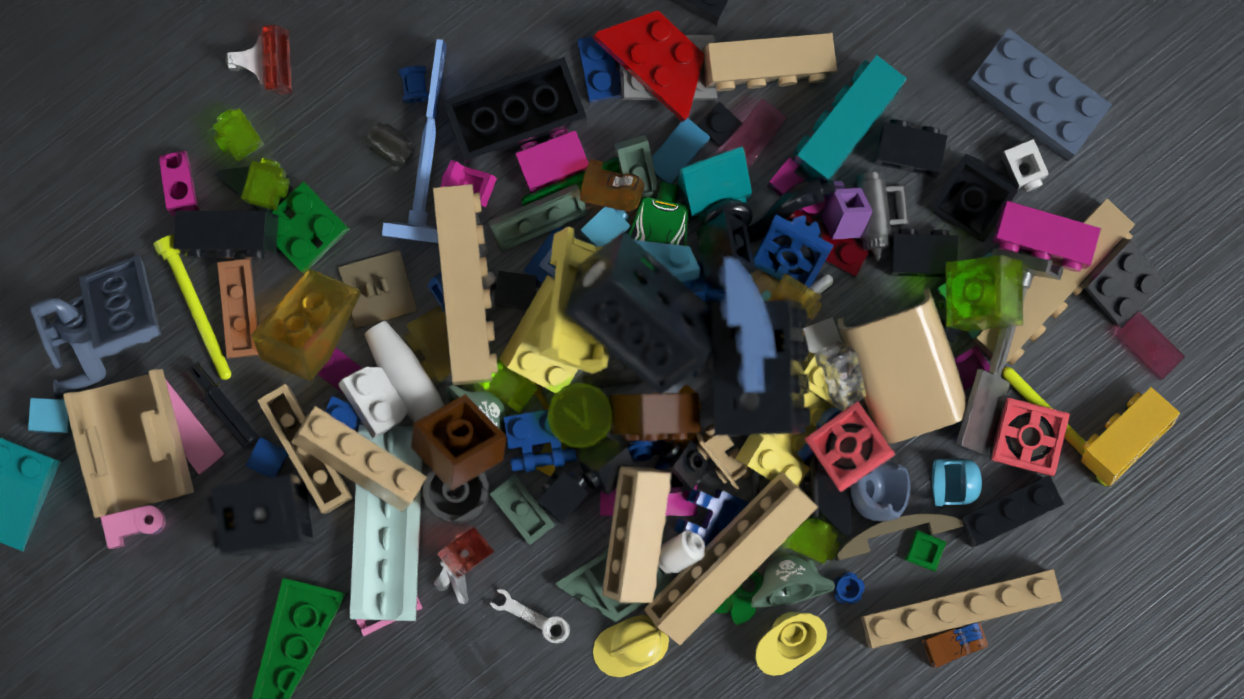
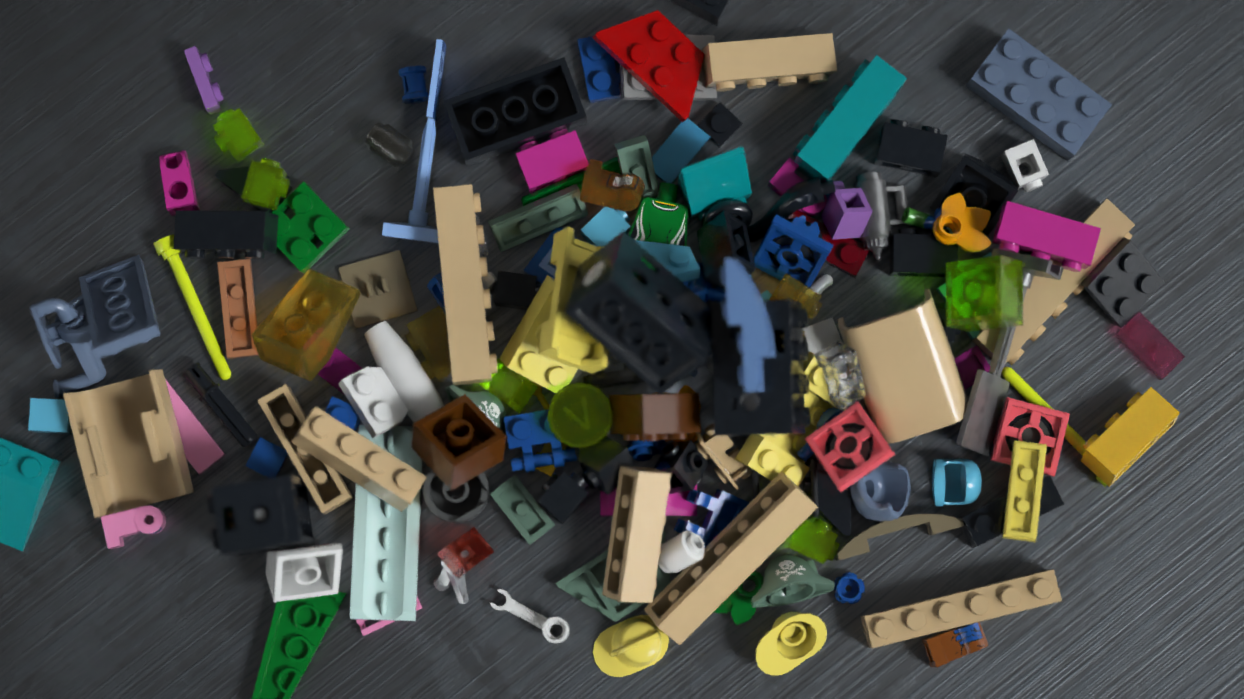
clear red piece [225,25,292,95] -> none
dark pink bracket [440,160,497,208] -> none
clear pink plate [723,99,787,170] -> none
green tile [904,530,947,572] -> none
none -> medium lavender plate [184,46,224,115]
none -> white slope [266,543,343,602]
none -> bright green arm [902,207,948,230]
none -> light orange plate [932,193,991,252]
none -> light yellow tile [1002,440,1047,542]

